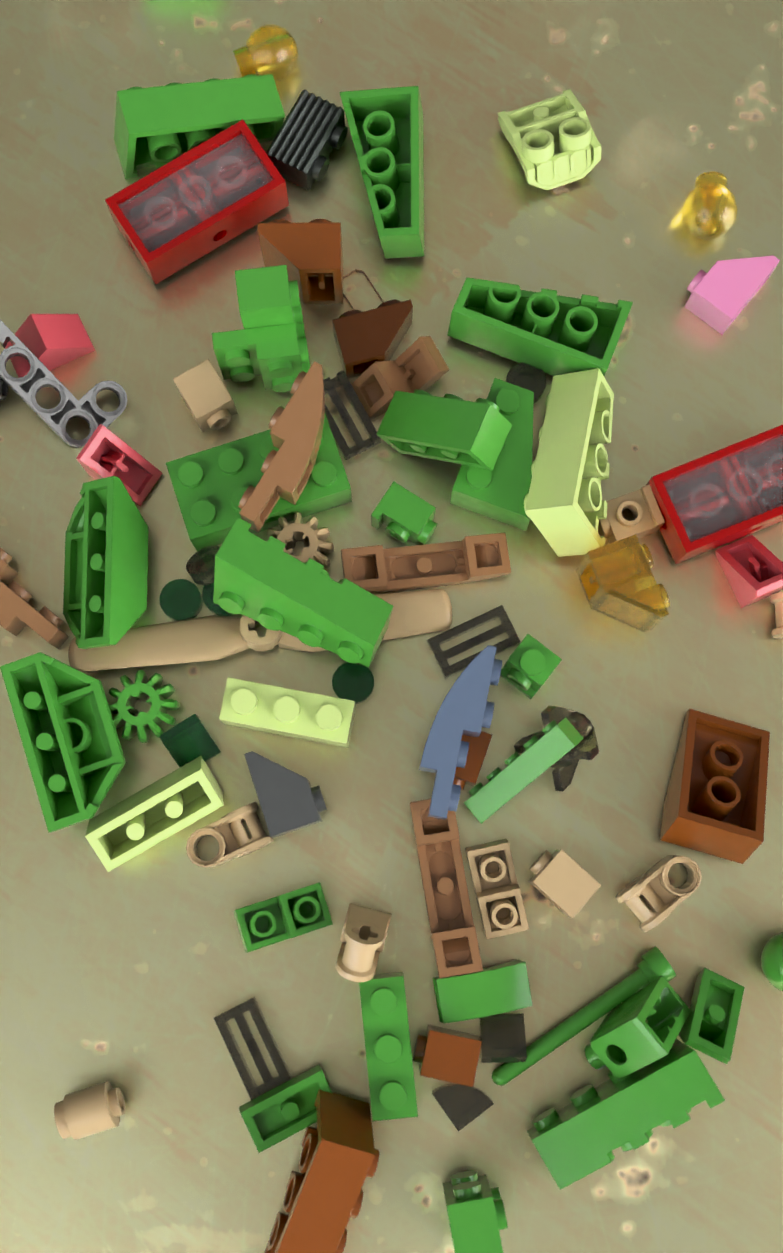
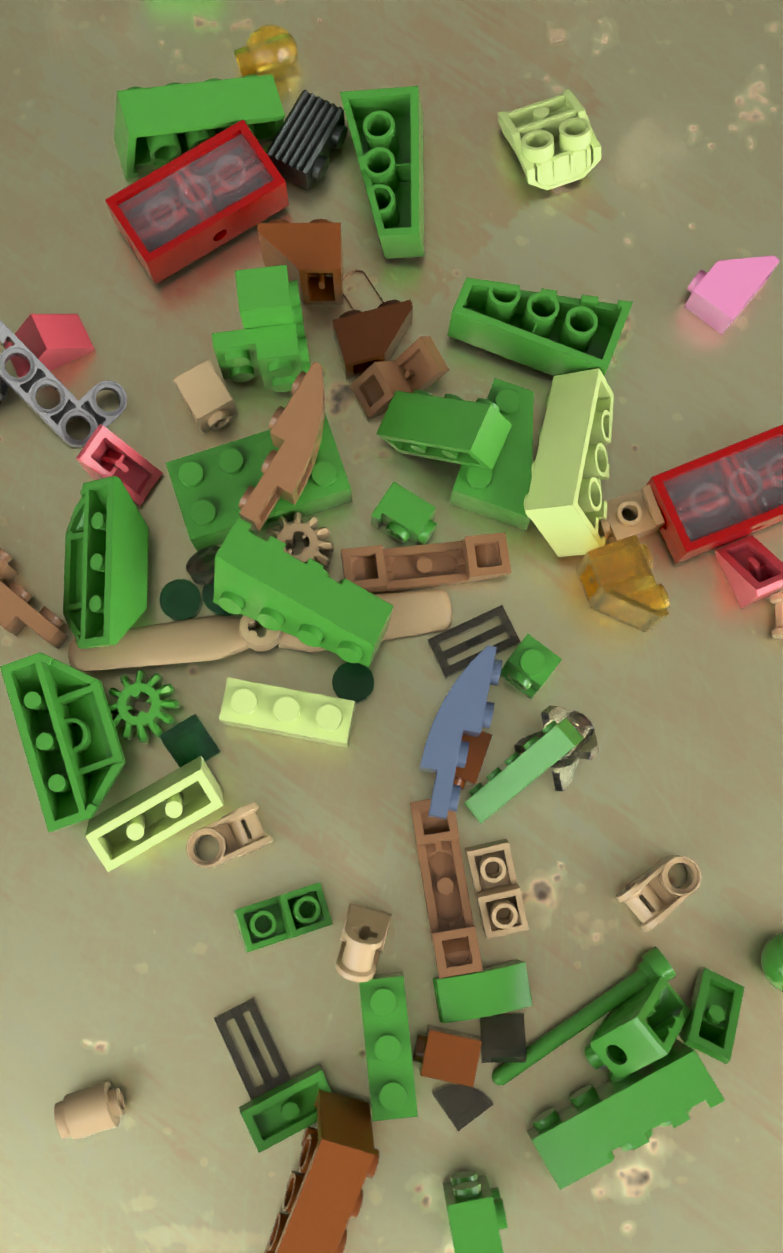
dark grey slope [244,751,327,838] -> none
clear smoke tile [324,370,381,461] -> none
clear smoke tile [505,363,546,403] -> none
tan brick [528,849,601,919] -> none
dark orange slope [660,708,770,864] -> none
clear yellow piece [682,172,738,240] -> none

